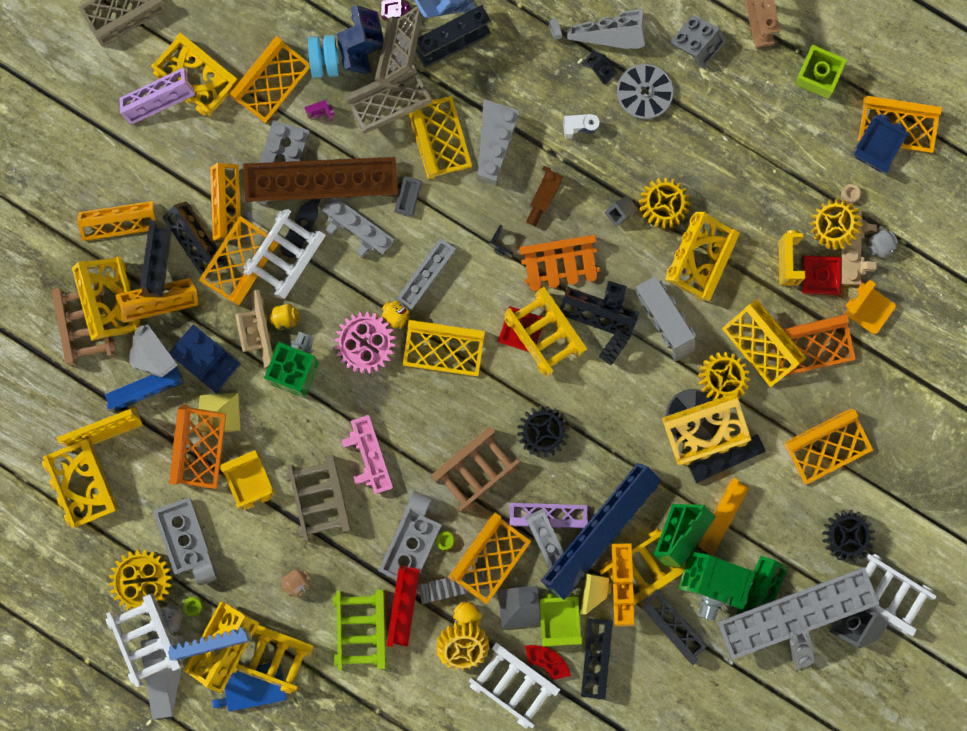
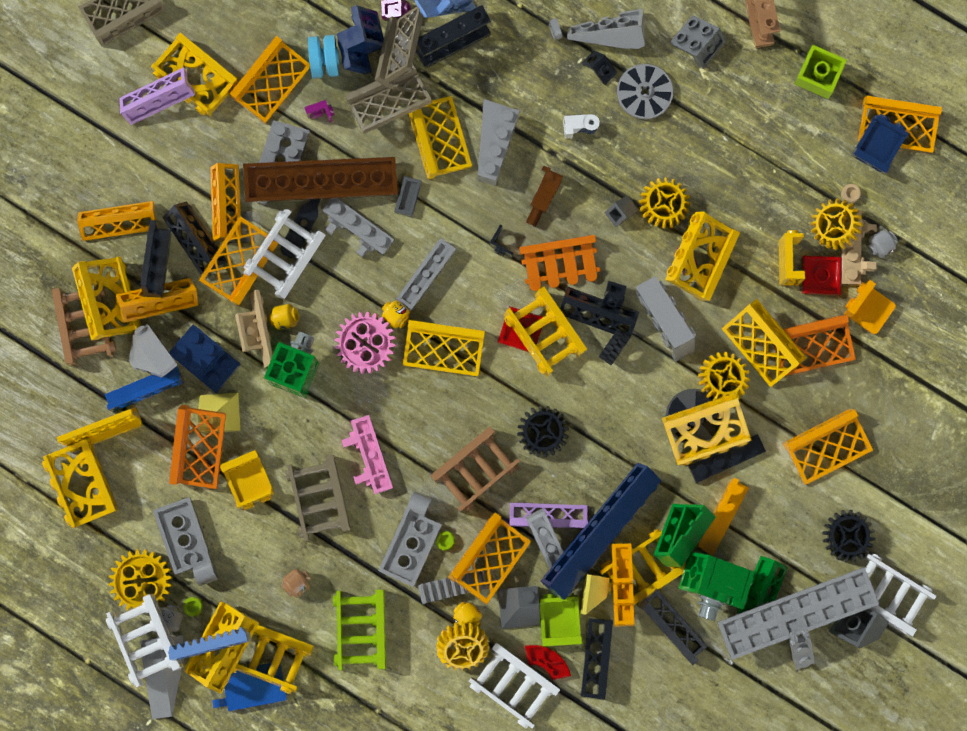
red fence [387,565,420,647] -> none

